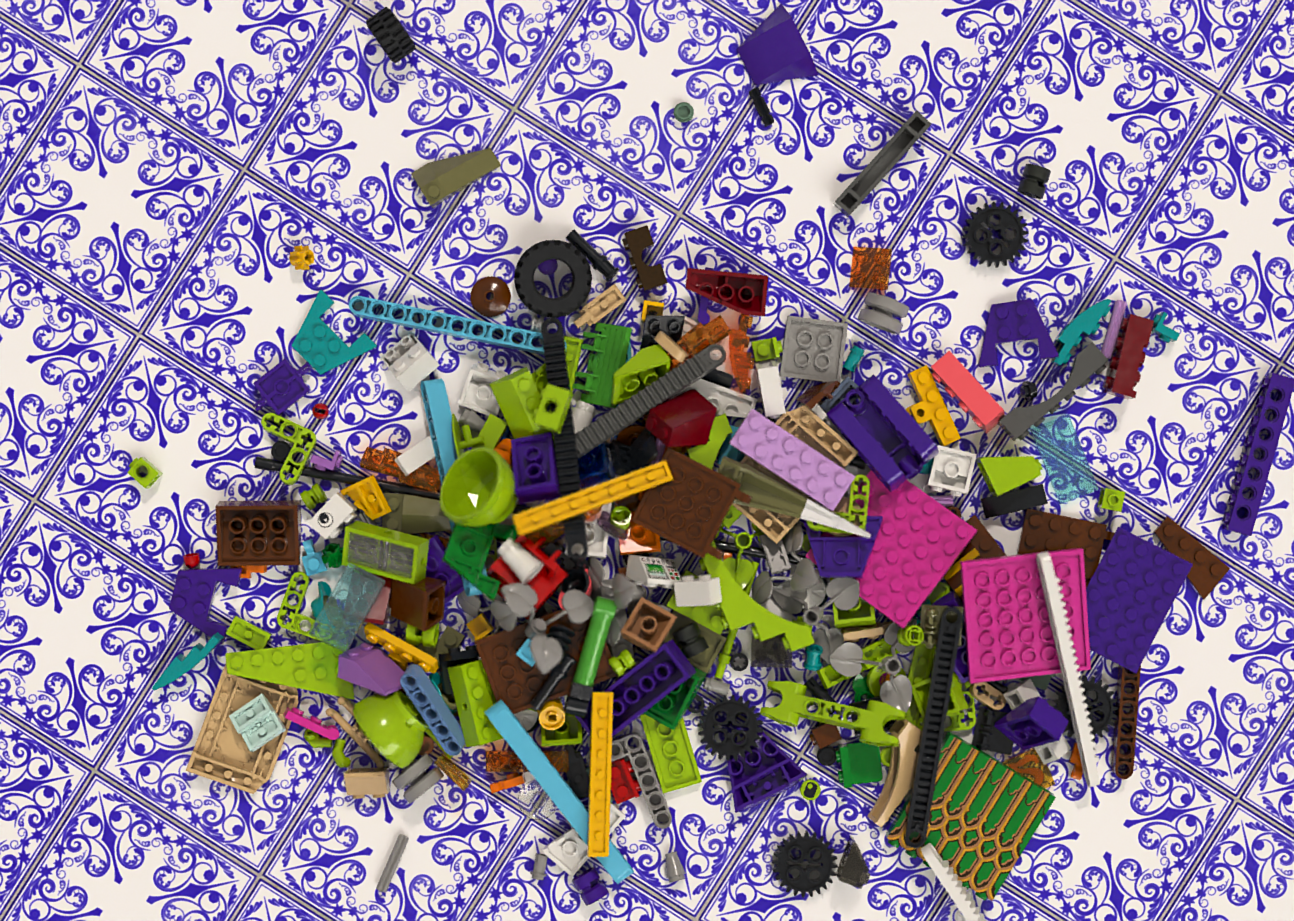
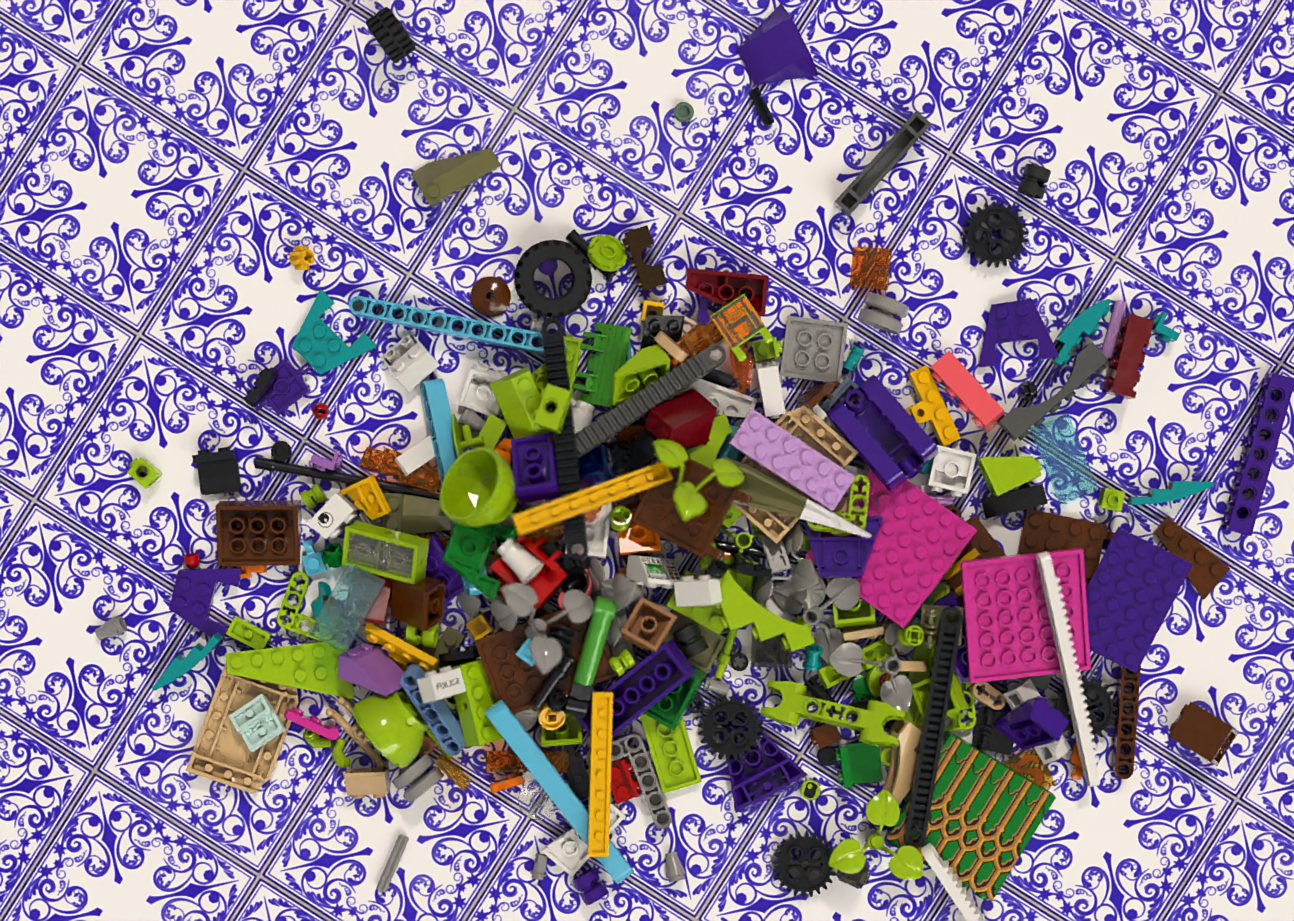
lime beam [261,413,317,485] -> none
tan hinge [573,284,627,329] -> none
piece [597,511,628,540] -> none
none -> light grey cone [95,616,127,640]
none -> black bracket [192,447,241,495]
none -> black slope [243,367,278,407]
none -> white brick [417,666,466,703]
none -> black bush [547,691,568,712]
none -> lime tile [587,234,627,272]
none -> lime plant [653,440,745,521]
none -> black bush [707,559,728,580]
none -> flag [710,294,774,362]
none -> black slope [726,558,772,577]
none -> lime plant [828,789,924,880]
none -> tan beam [899,659,927,672]
none -> teal slope [1128,481,1214,505]
none -> reddish brown slope [1169,702,1239,766]

